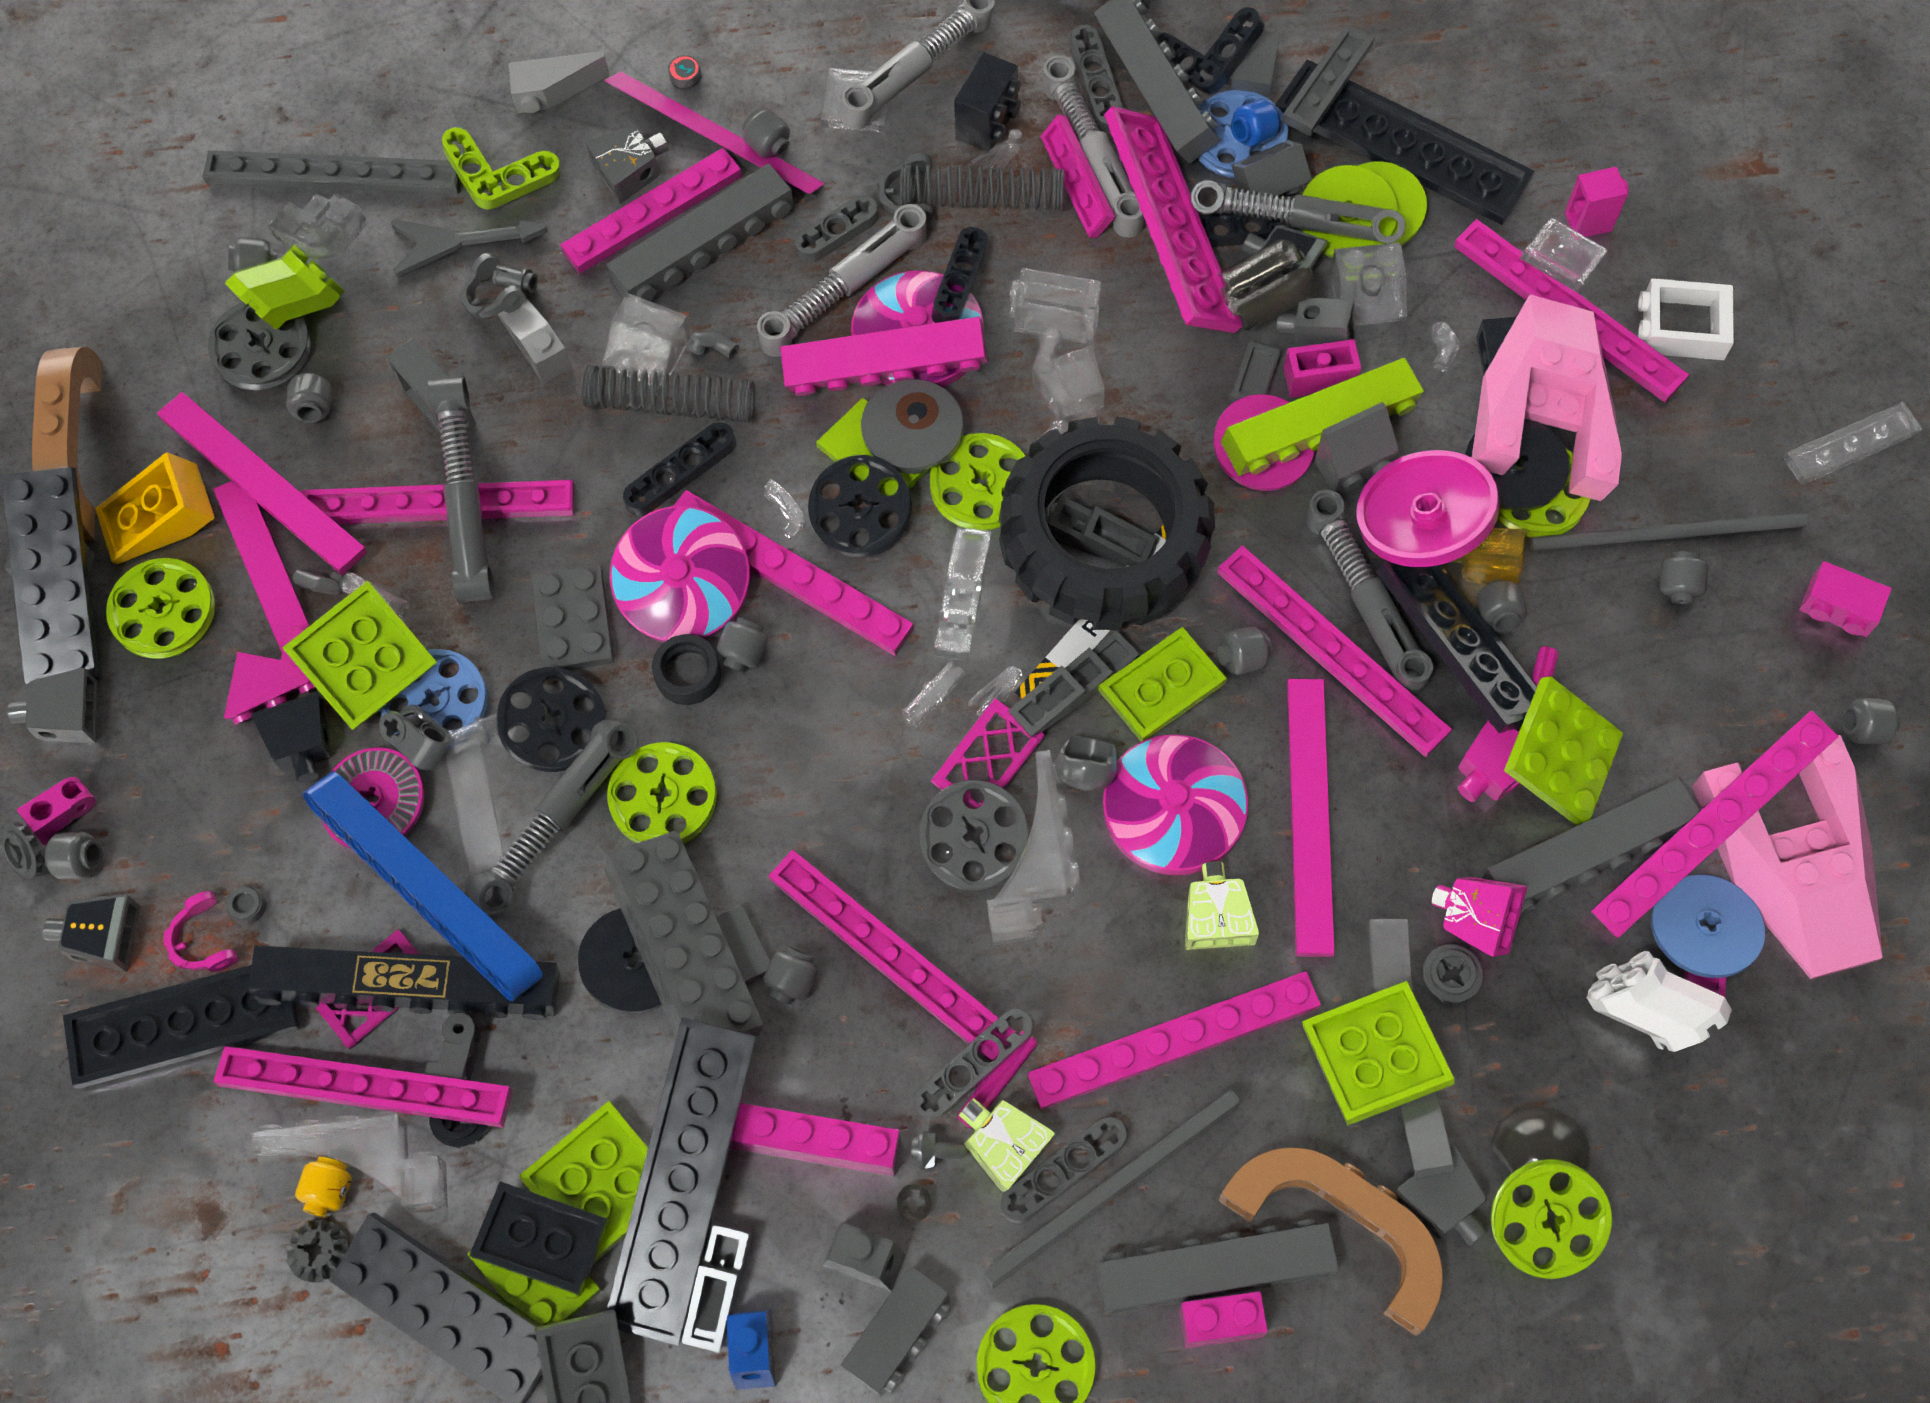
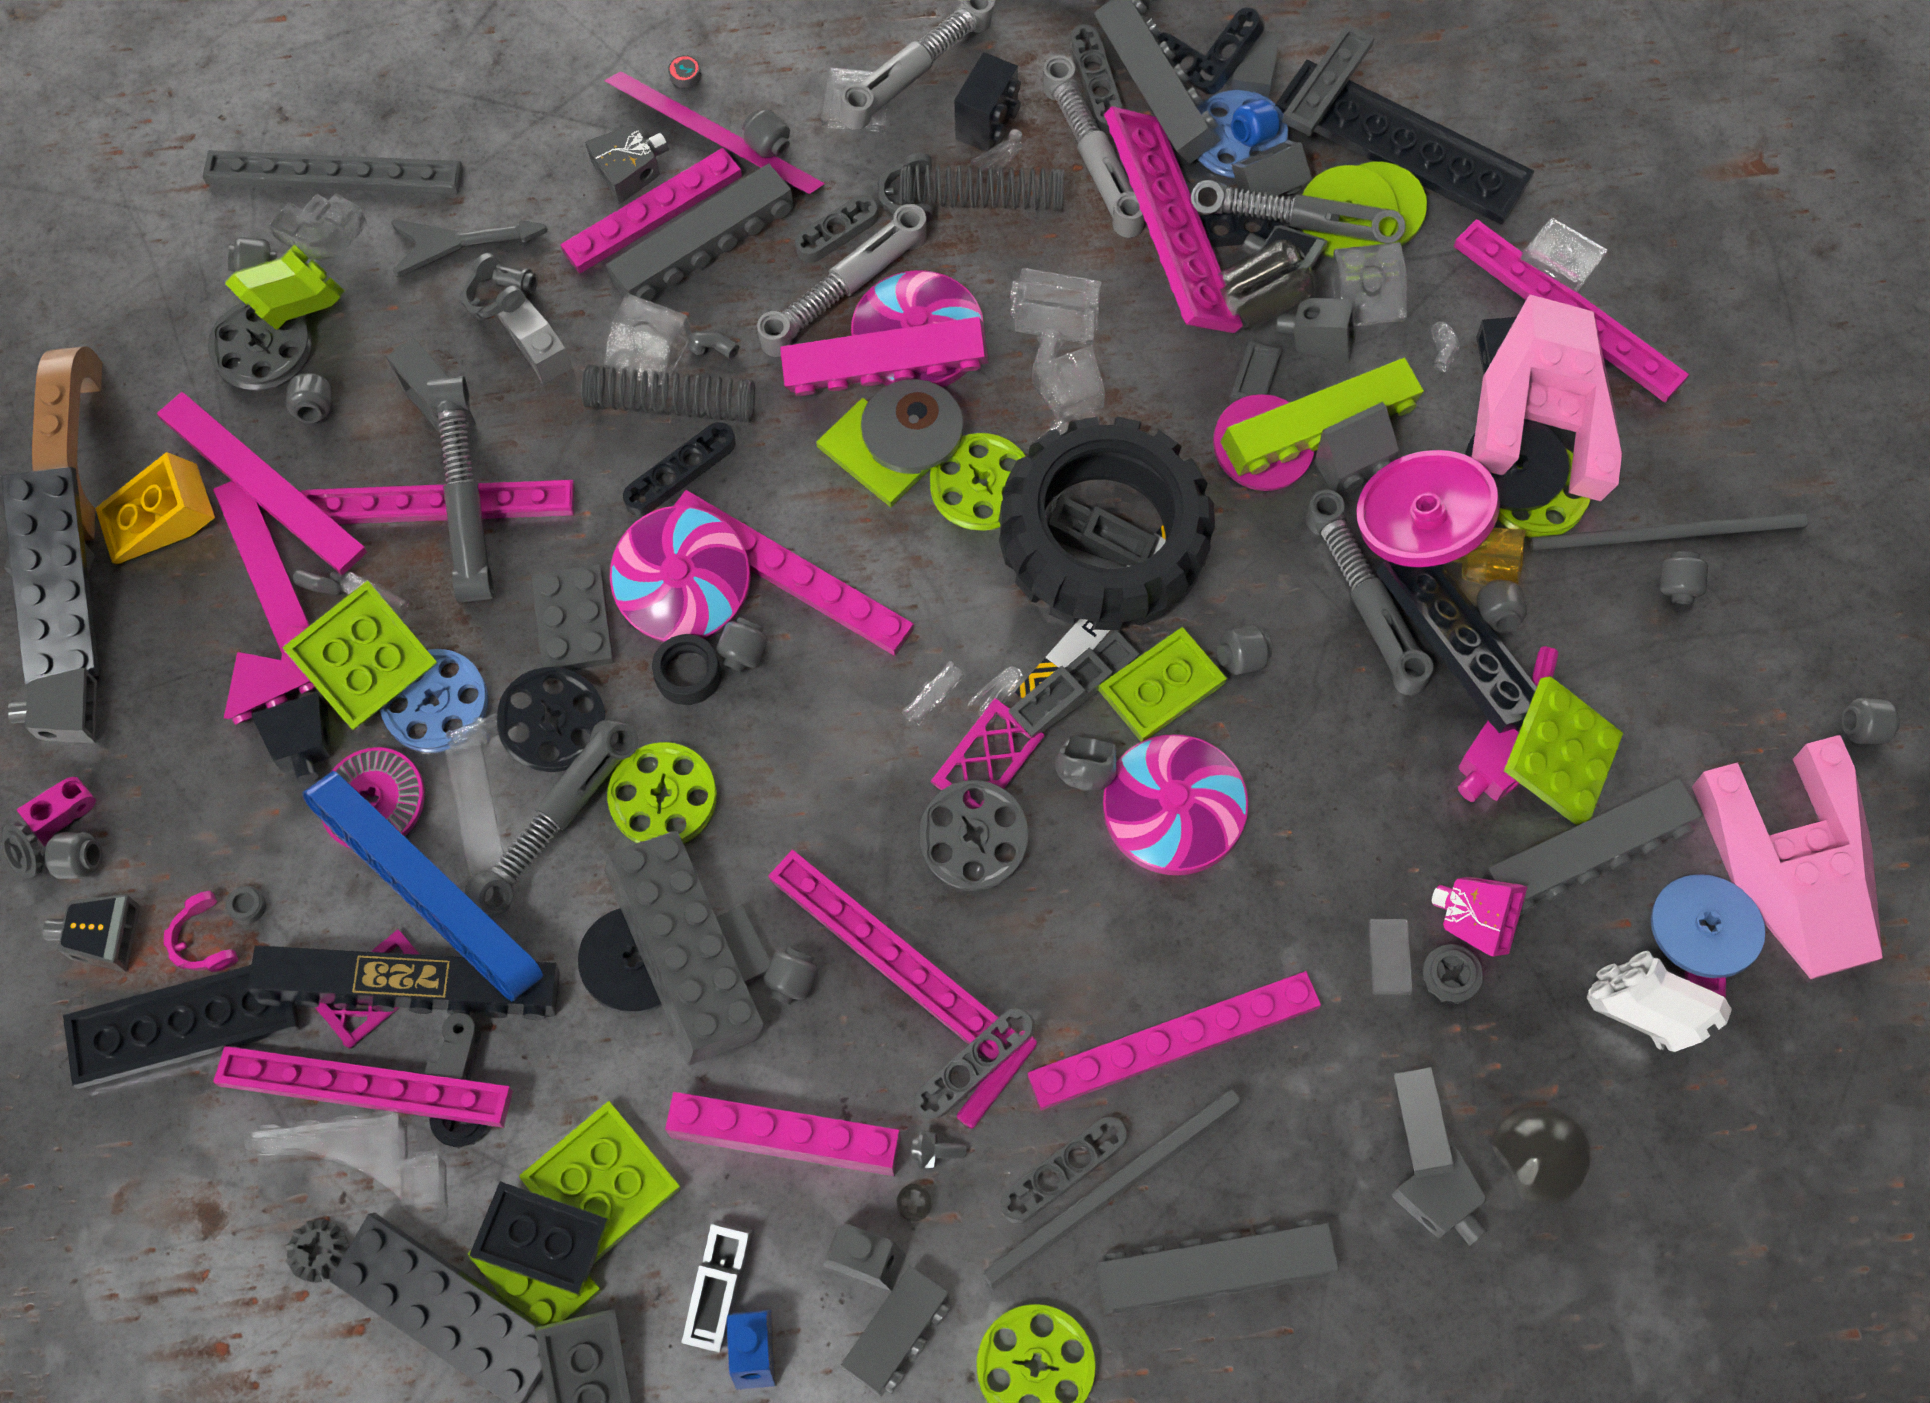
lime wedge [106,558,215,659] -> none
yellow head [295,1157,352,1217] -> none
dark grey piece [379,705,451,770] -> none
lime beam [442,127,560,210] -> none
light grey slope [509,51,609,114] -> none
plate [607,1017,758,1345] -> none
clear piece [763,479,806,539] -> none
black wedge [808,455,912,558] -> none
black beam [931,227,988,323] -> none
clear slope [934,527,991,661] -> none
yellowish green torso [959,1098,1055,1192] -> none
clear arch [987,750,1080,946] -> none
dark pink tile [1040,115,1115,238] -> none
dark pink brick [1179,1292,1268,1349] -> none
yellowish green torso [1185,861,1259,950] -> none
dark pink plate [1217,545,1452,758] -> none
medium nougat arch [1218,1148,1442,1336] -> none
dark pink brick [1283,339,1361,398] -> none
dark pink tile [1287,679,1334,957] -> none
lime plate [1302,981,1455,1126] -> none
lime wedge [1491,1159,1612,1279] -> none
dark pink brick [1564,166,1629,239] -> none
dark pink plate [1591,710,1839,939] -> none
white window [1638,279,1734,360] -> none
clear tile [1783,401,1922,485] -> none
dark pink brick [1799,561,1892,637] -> none

